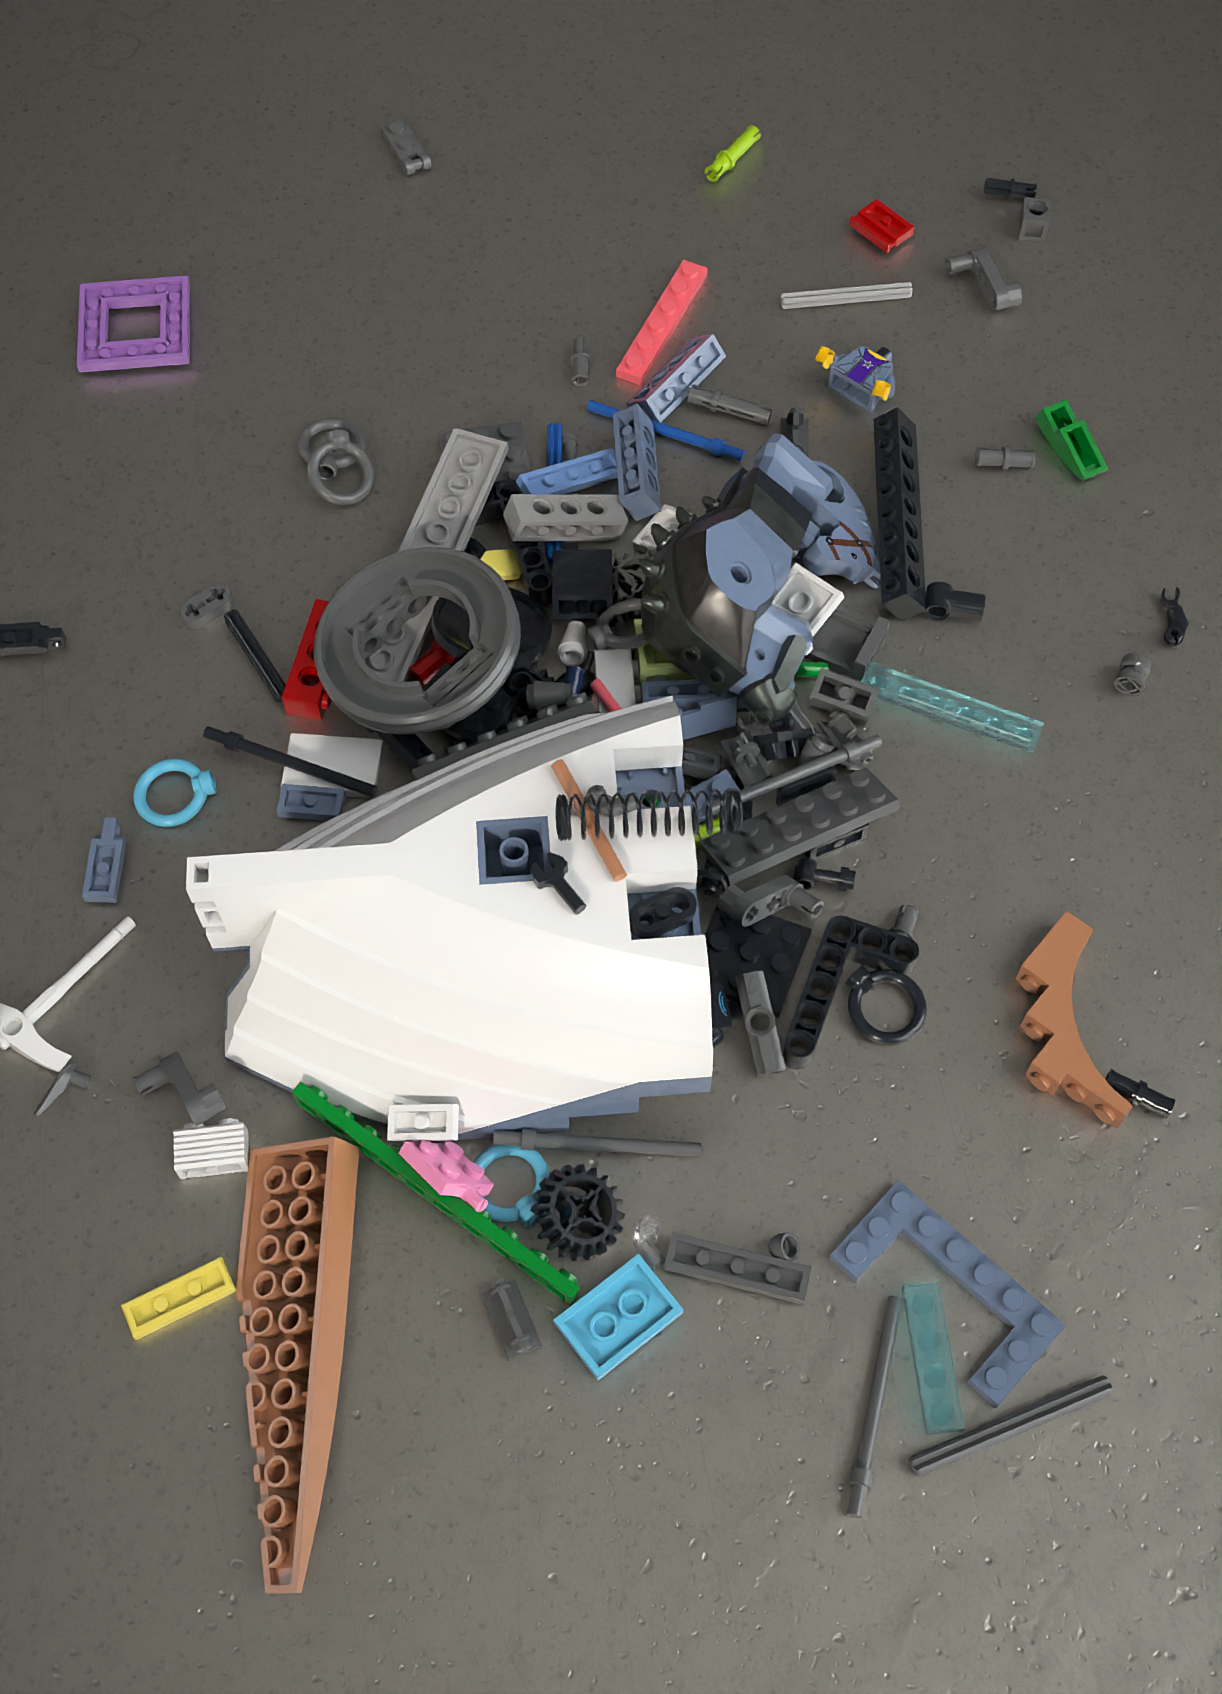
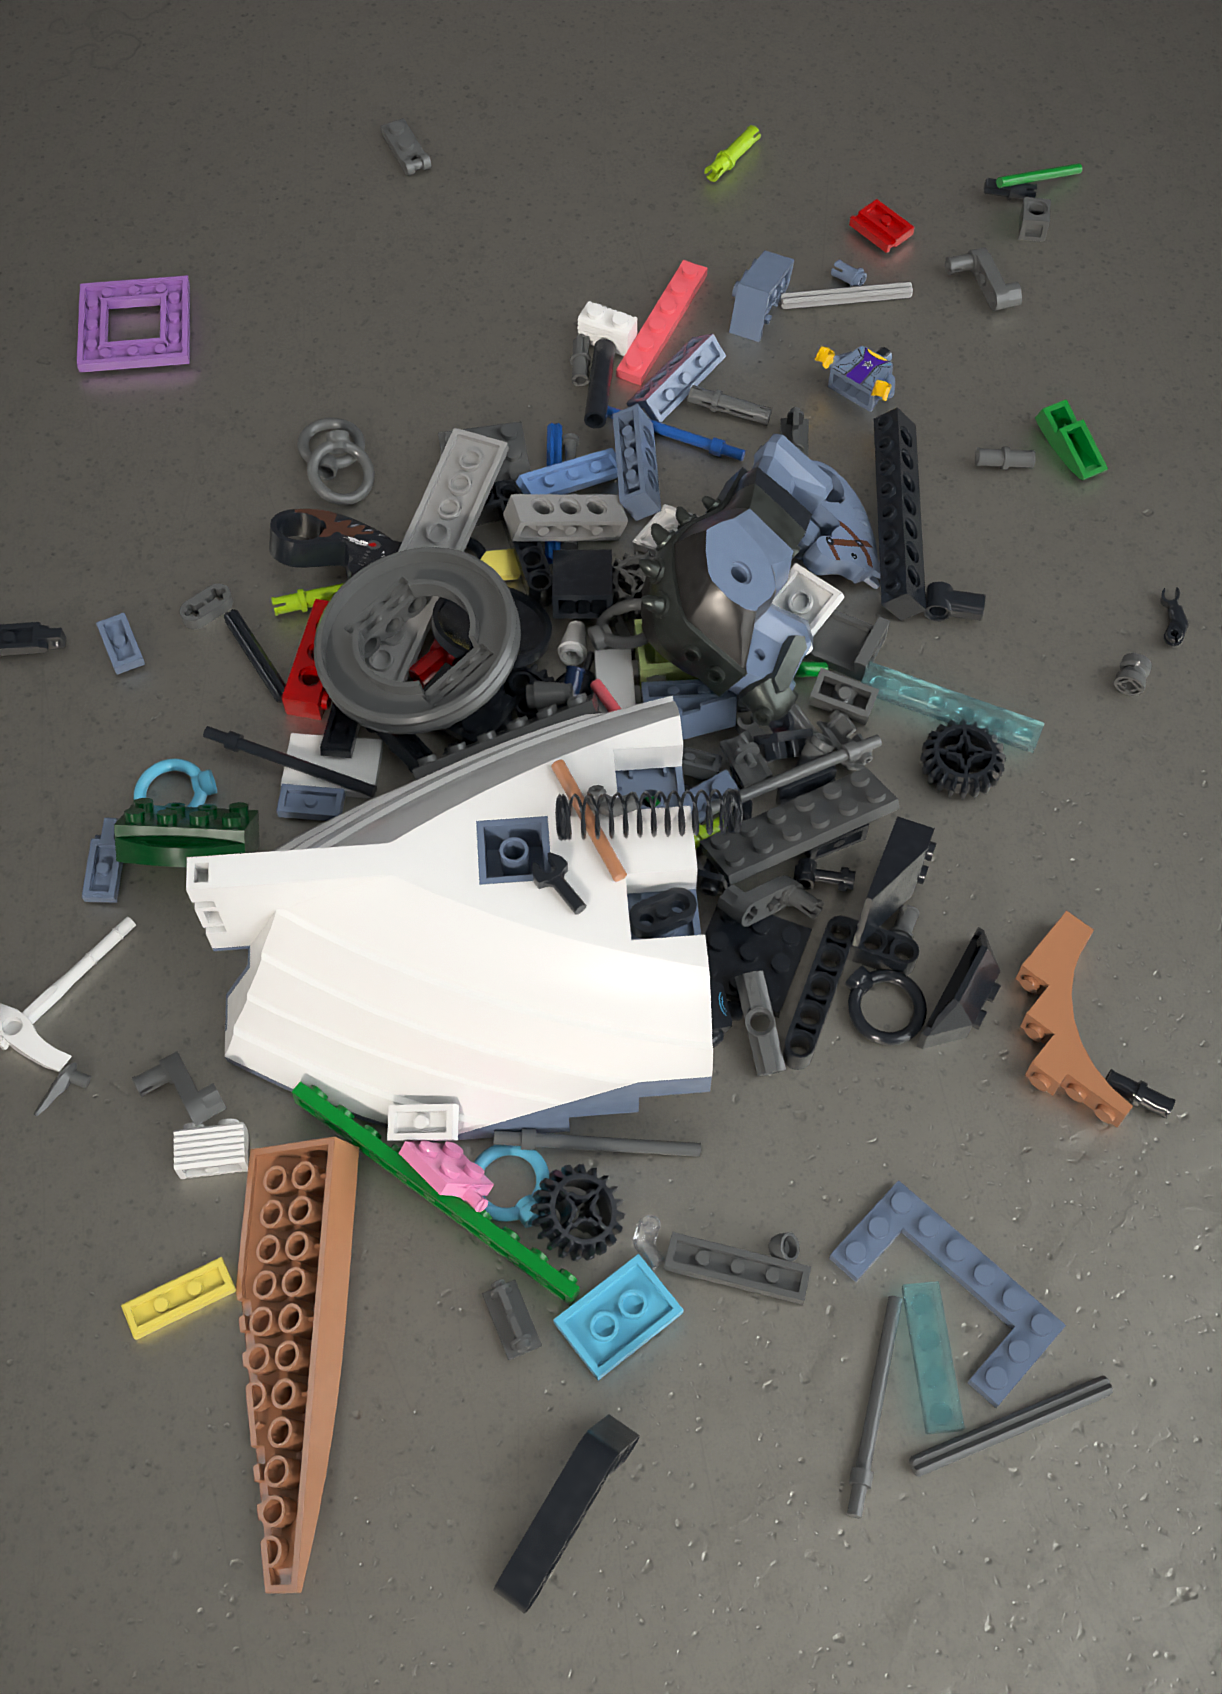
none -> sand blue plate [96,612,145,675]
none -> dark green piece [114,798,260,867]
none -> black animal [269,508,402,580]
none -> lime pin [271,582,345,616]
none -> black tile [320,702,360,759]
none -> black beam [493,1414,640,1614]
none -> white brick [577,301,637,356]
none -> black piece [584,339,616,429]
none -> sand blue wedge [729,250,794,342]
none -> sand blue pin [831,260,867,287]
none -> black slope [852,816,937,947]
none -> black wedge [917,927,1001,1049]
none -> black gear [920,718,1006,800]
none -> green bar [996,163,1082,188]

